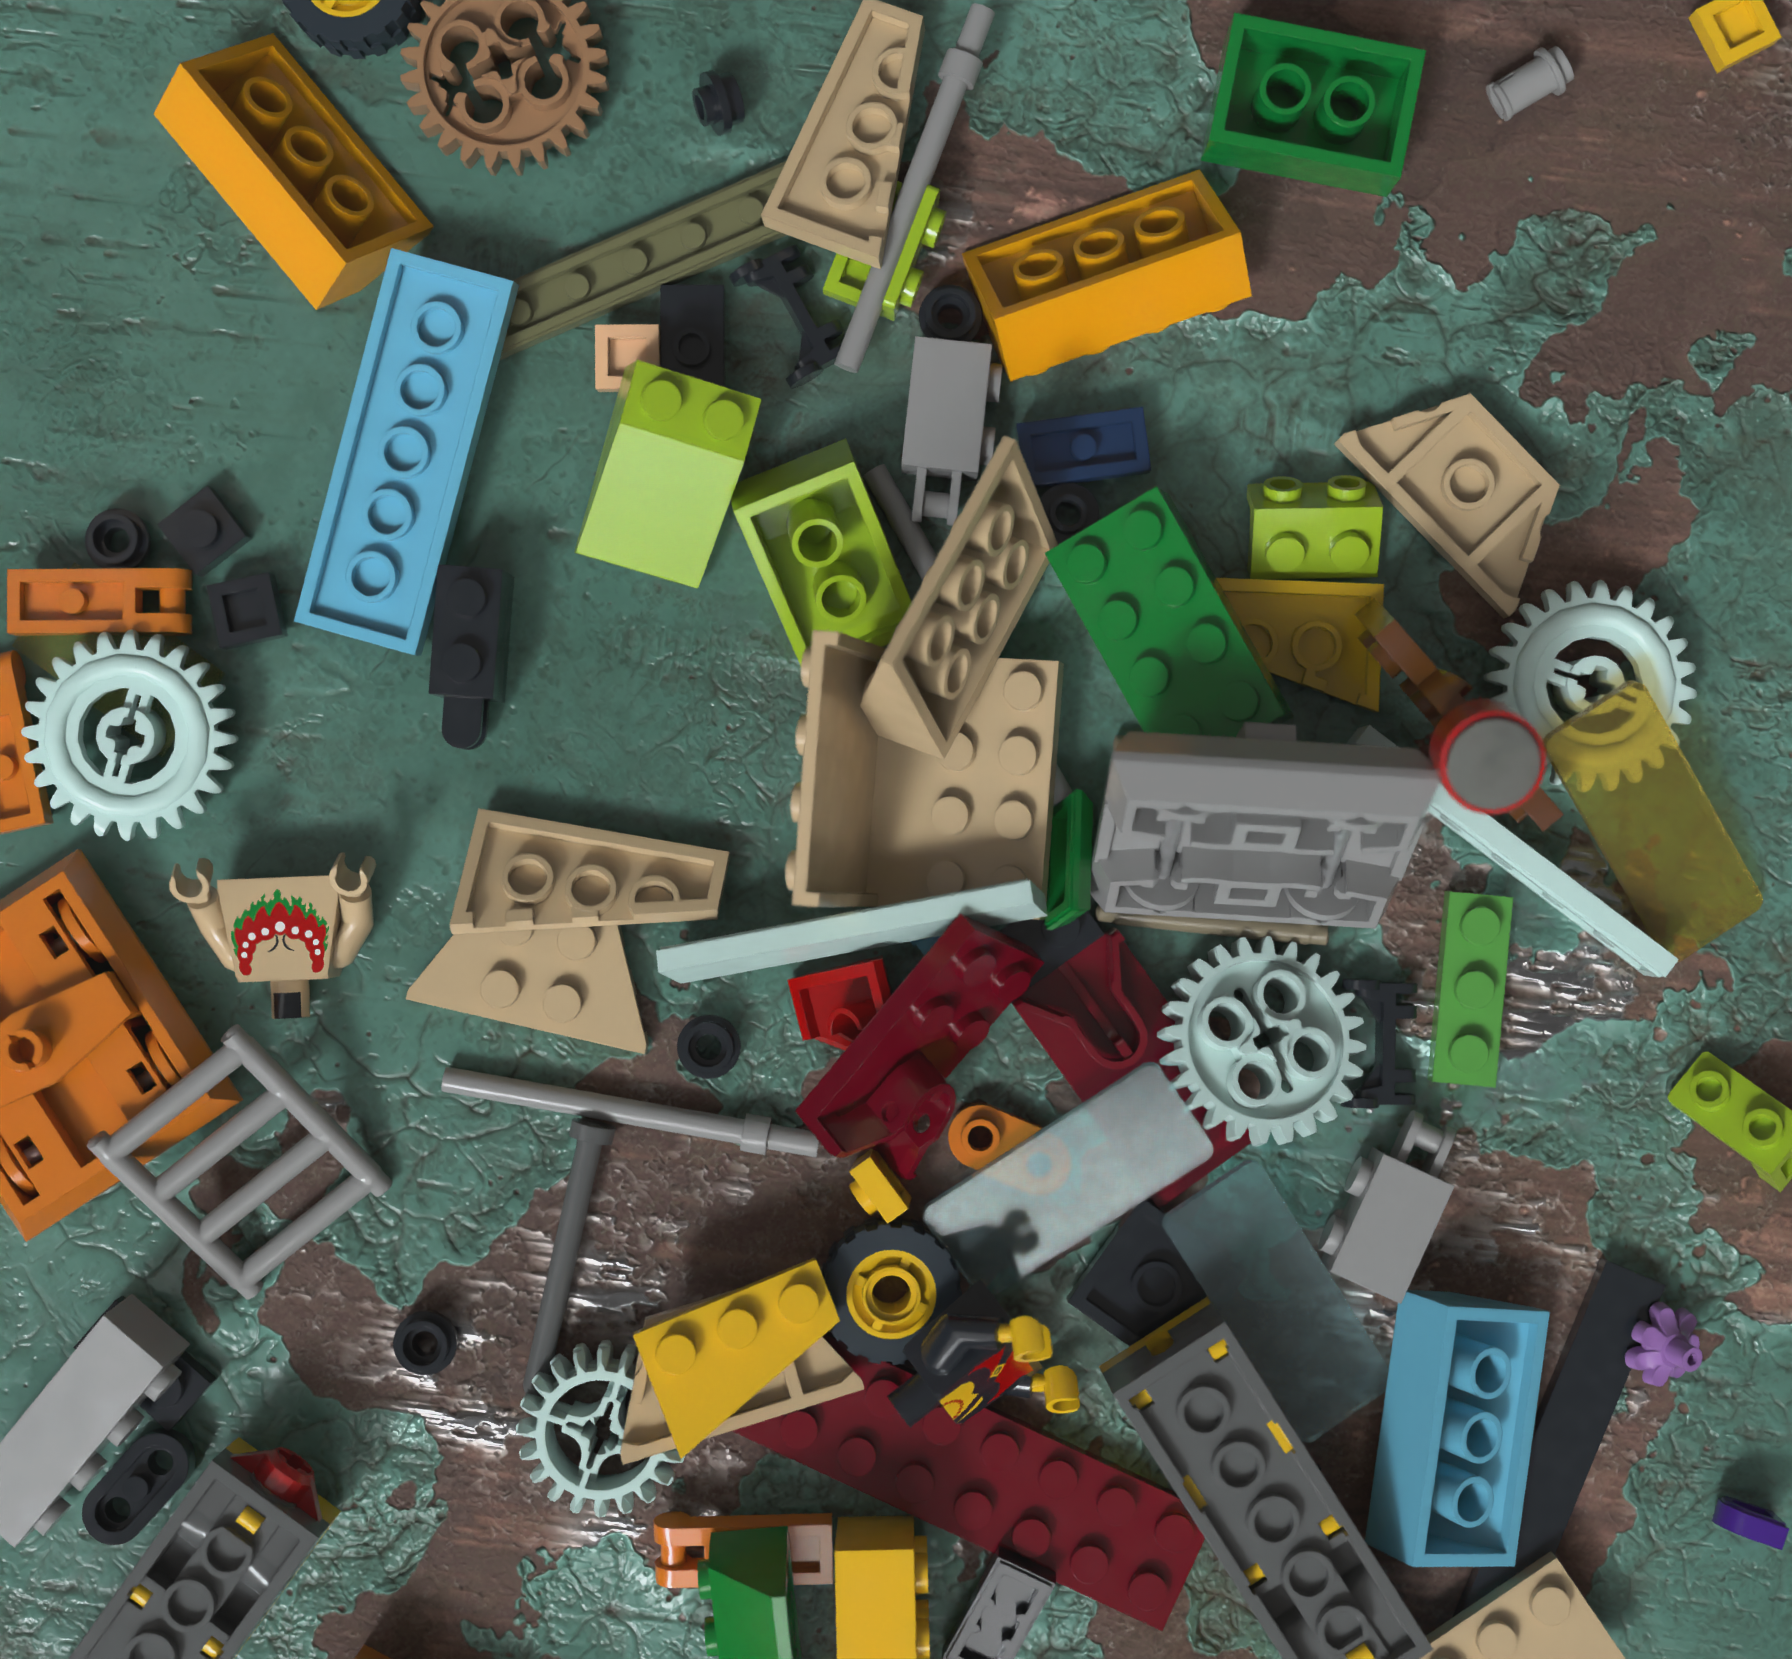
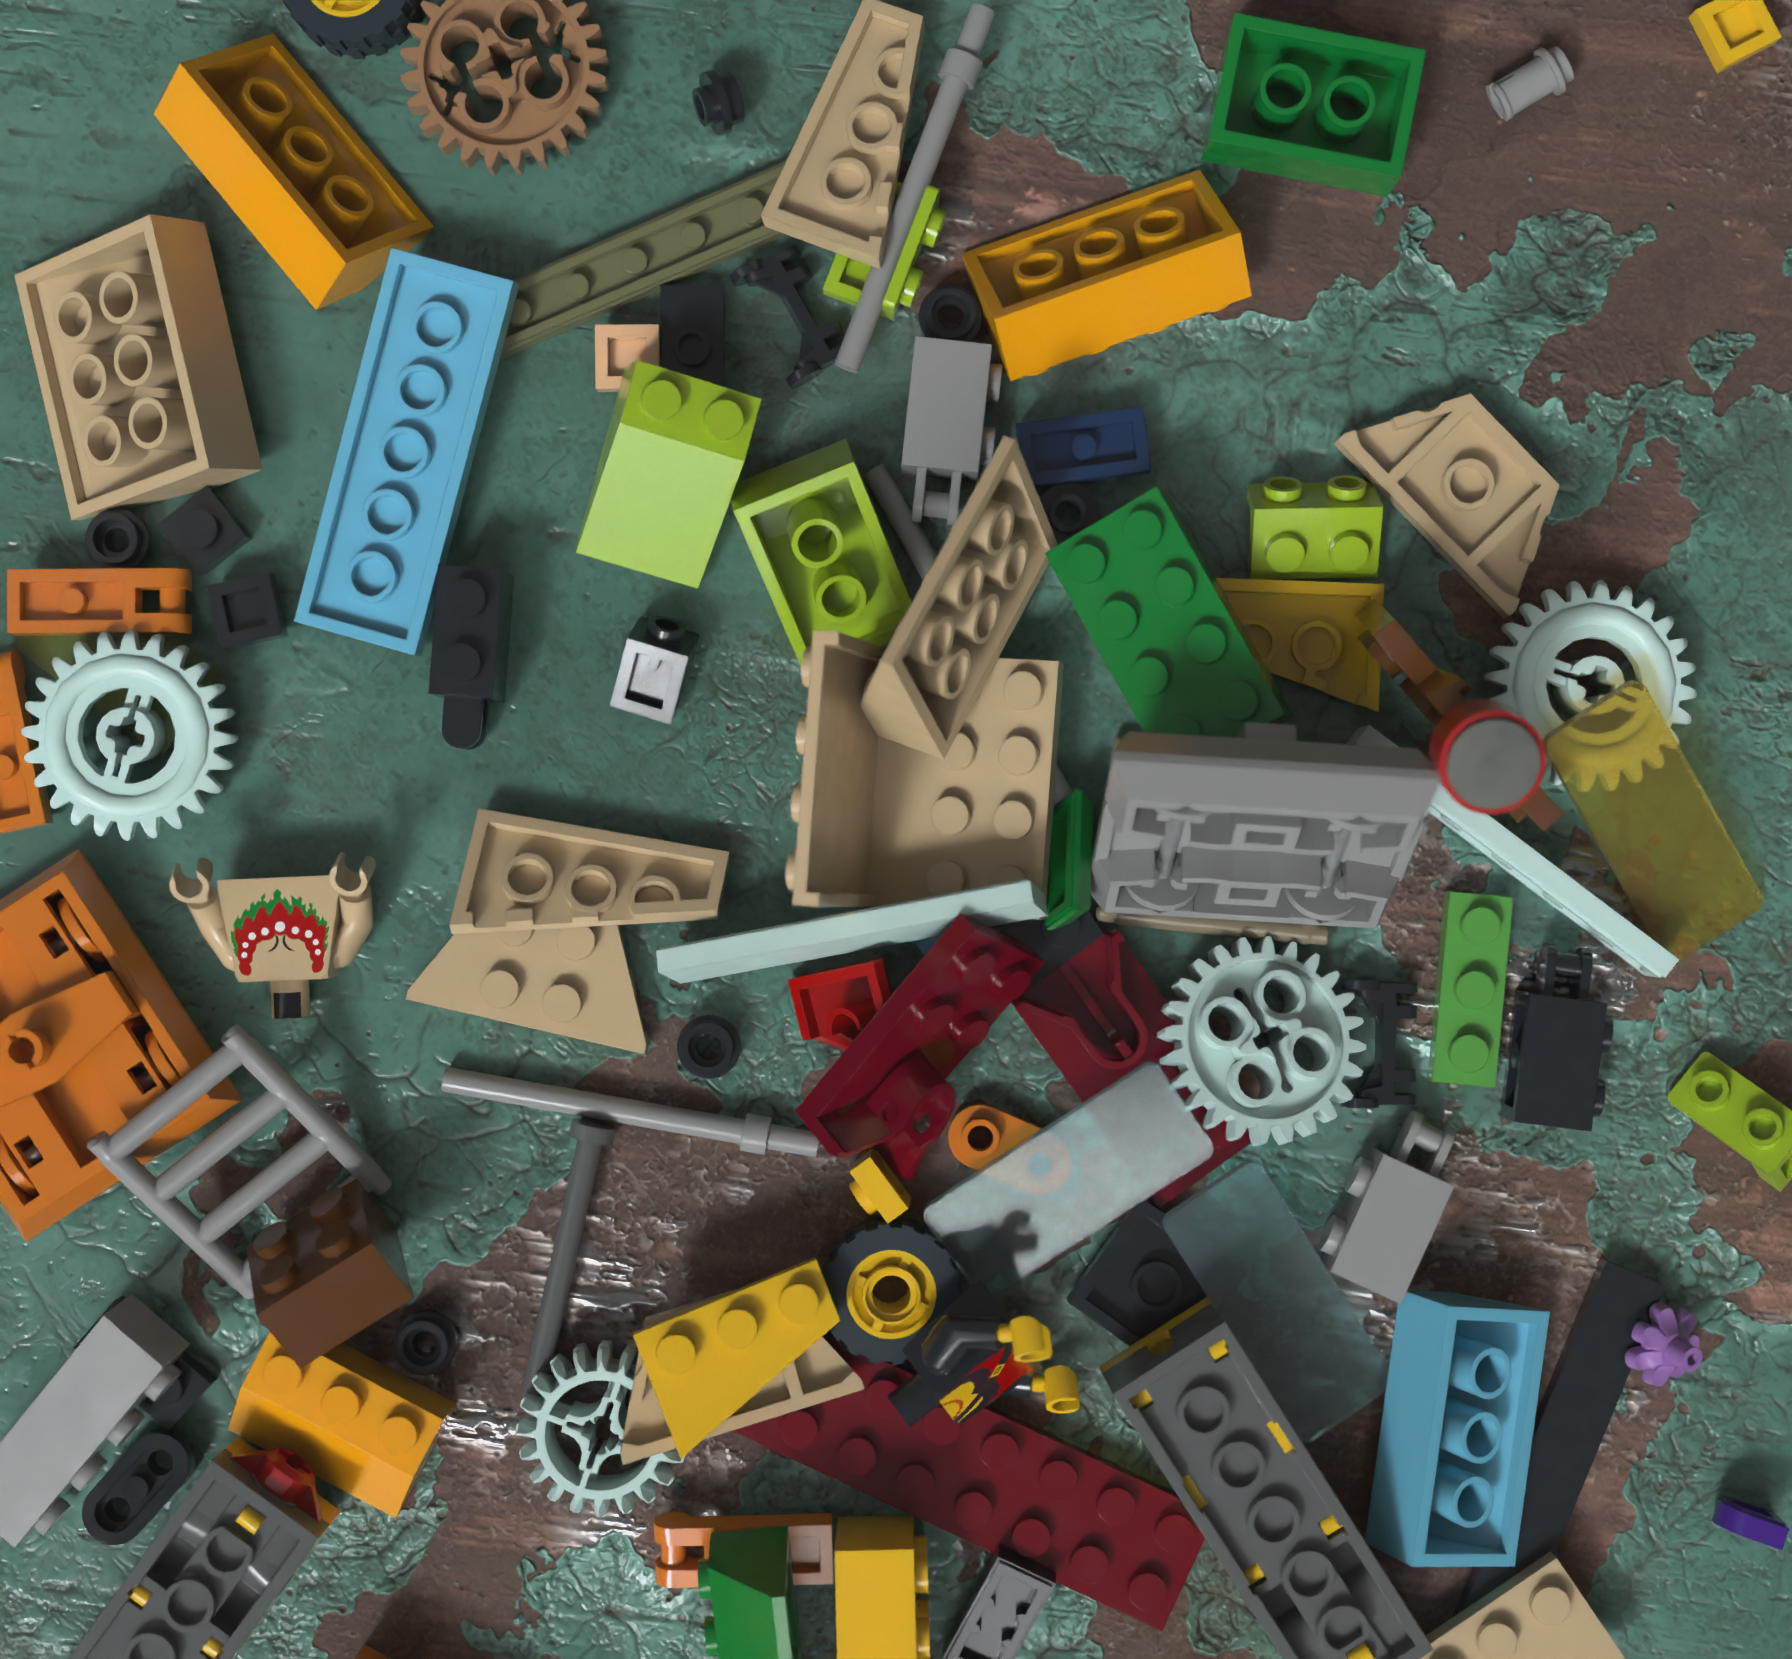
none -> tan slope [14,214,263,520]
none -> light orange slope [228,1332,457,1518]
none -> reddish brown brick [246,1178,414,1368]
none -> bracket [610,616,700,725]
none -> black brick [1500,943,1613,1132]

